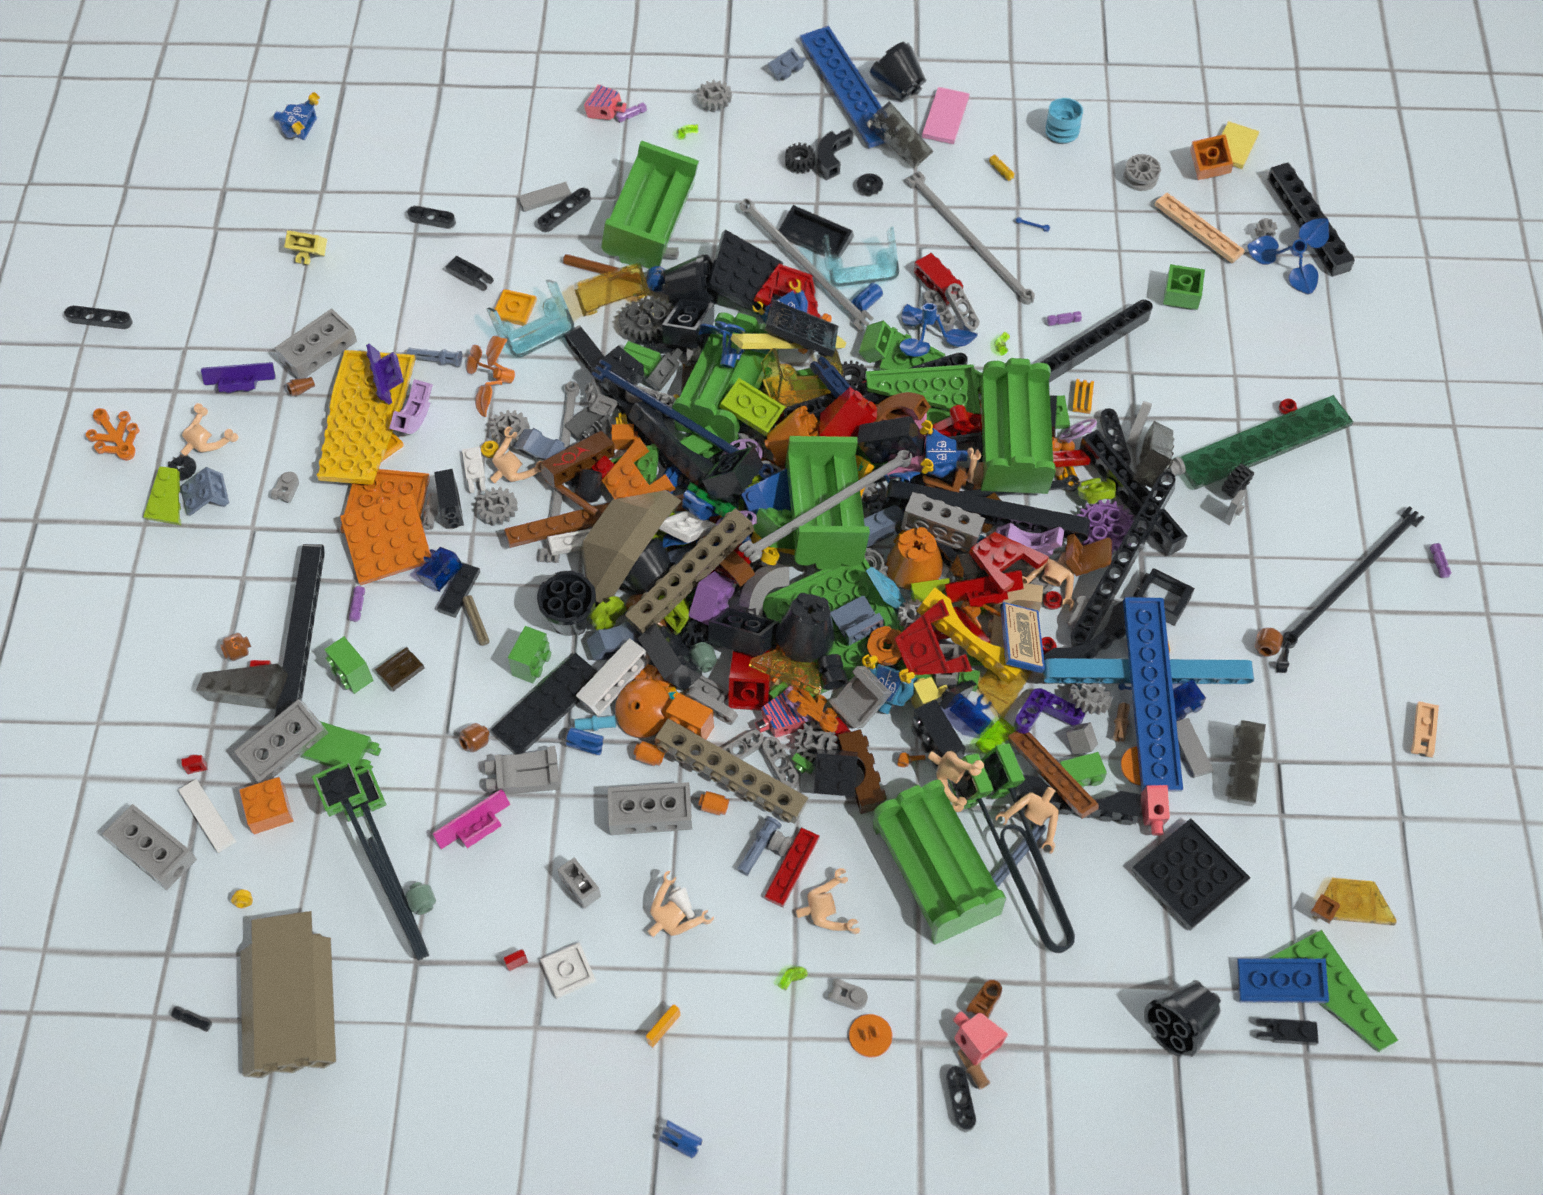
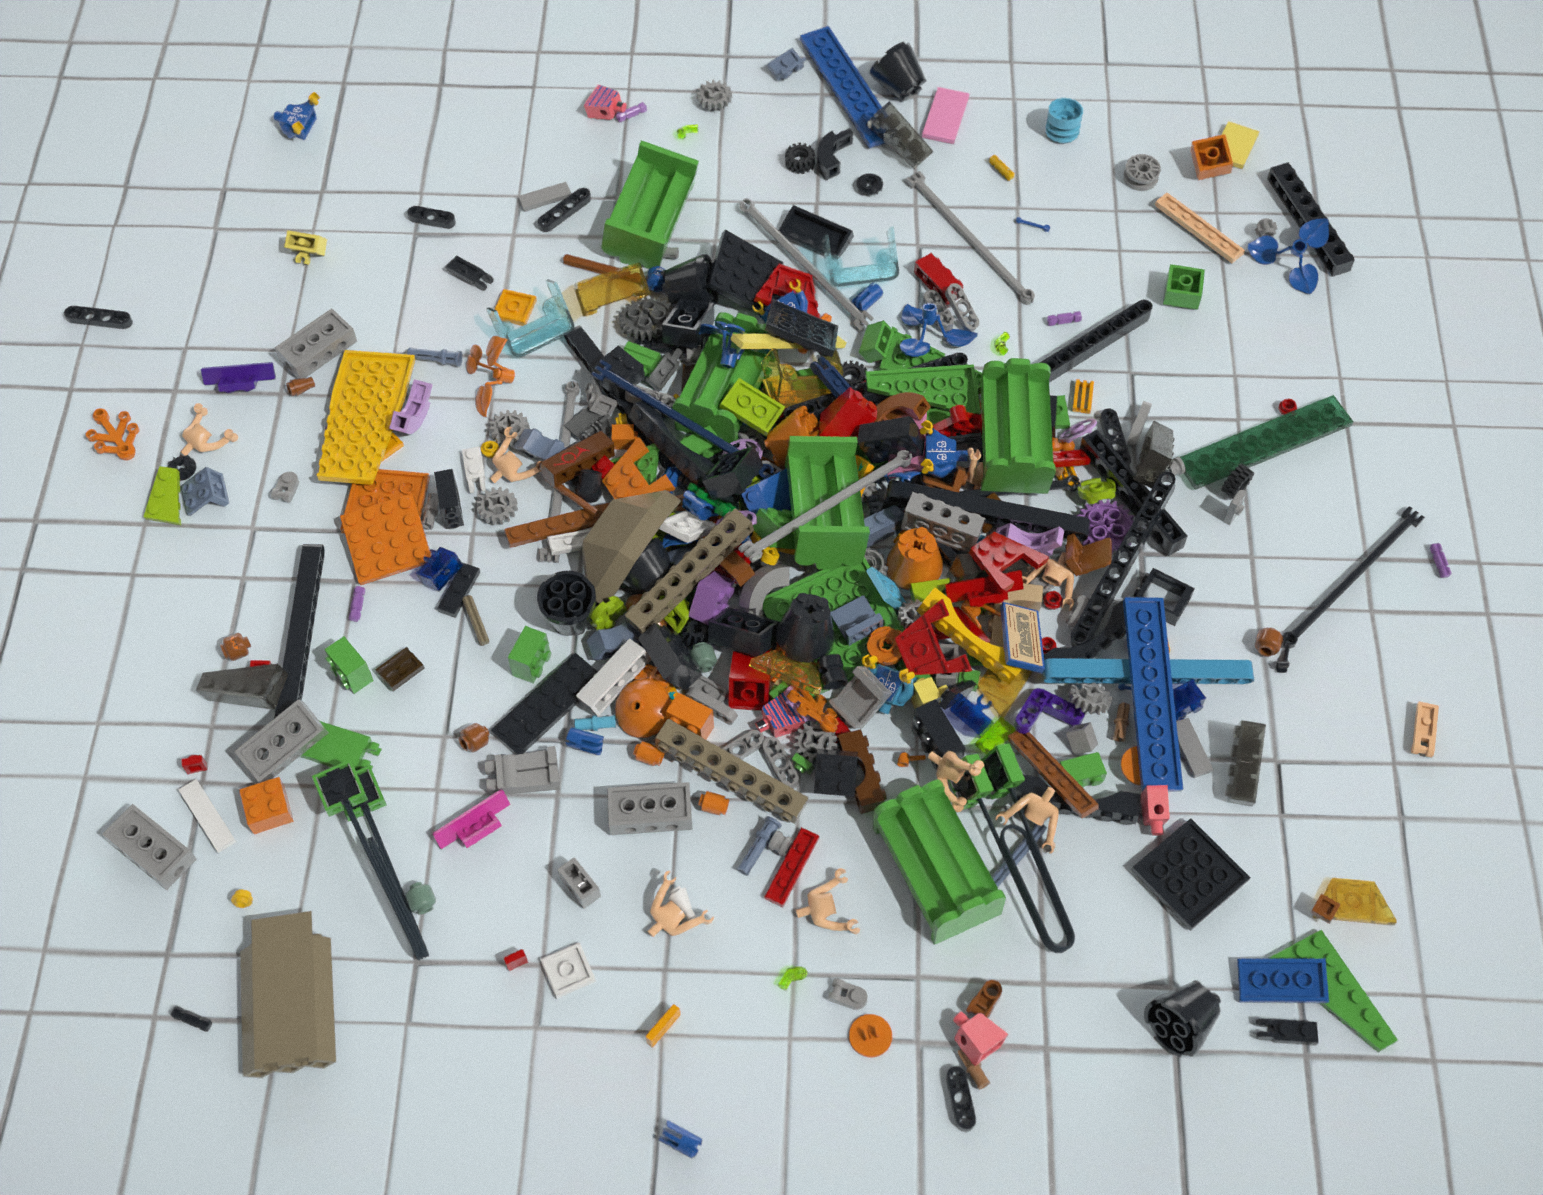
dark purple bracket [366,343,404,405] -> none

